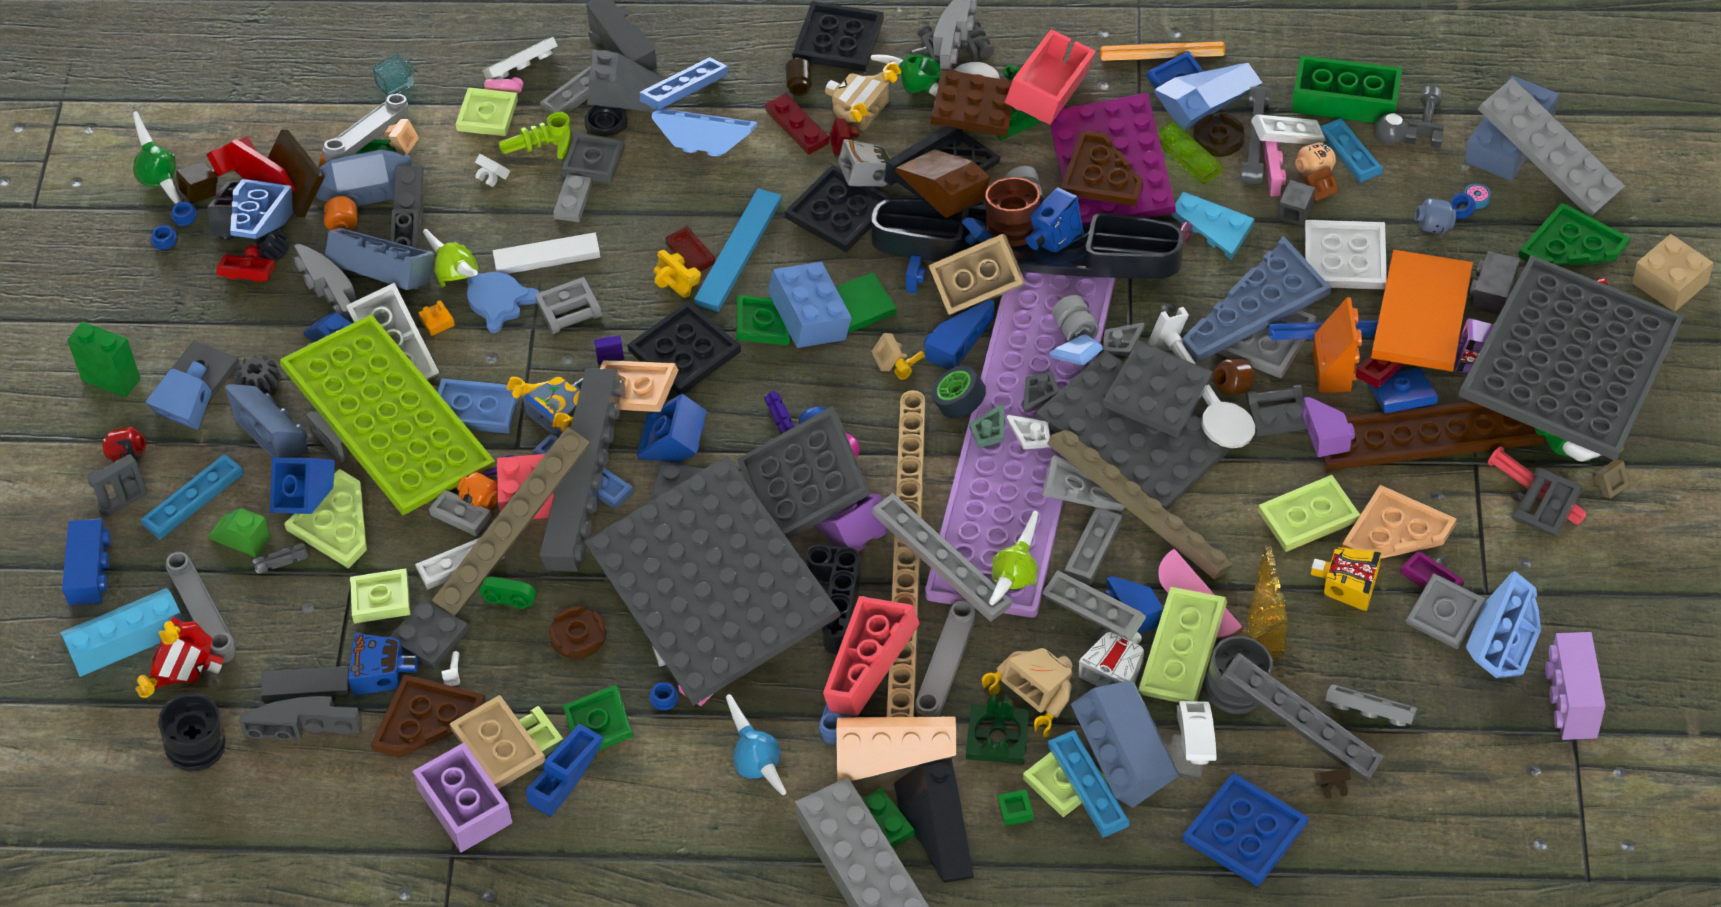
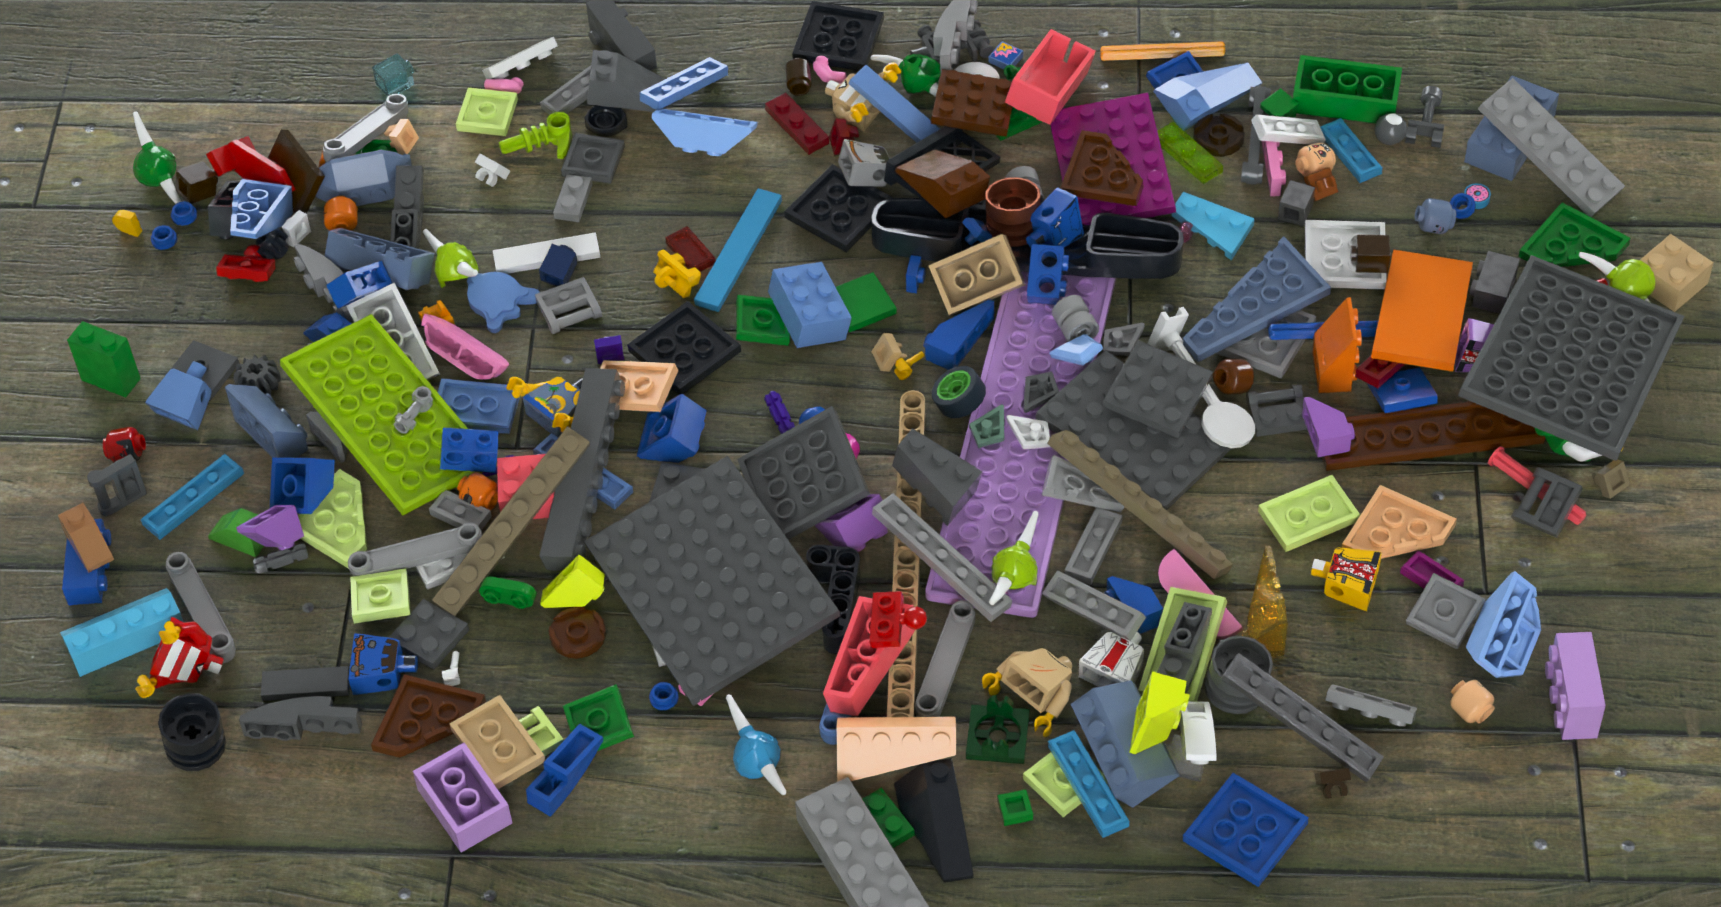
none -> medium nougat slope [58,503,114,572]
none -> yellow tile [112,210,142,237]
none -> medium lavender slope [236,505,304,550]
none -> white plate [282,210,311,247]
none -> blue brick [326,261,392,309]
none -> light grey piece [348,523,483,576]
none -> light grey bar [394,386,433,434]
none -> bright pink brick [421,314,509,380]
none -> blue brick [440,428,498,473]
none -> dark blue brick [539,243,577,287]
none -> neon yellow slope [540,555,605,608]
none -> bright pink arm [813,56,847,84]
none -> medium blue tile [848,65,940,143]
none -> red plate [869,591,927,648]
none -> dark grey wedge [892,428,983,526]
none -> tile [989,41,1023,69]
none -> blue brick [1027,244,1069,305]
none -> neon yellow slope [1129,672,1189,754]
none -> dark grey slope [1157,602,1212,694]
none -> green panel [1260,88,1299,118]
none -> dark brown brick [1350,235,1390,273]
none -> light nougat head [1450,680,1495,724]
none -> lime helmet [1579,252,1655,303]

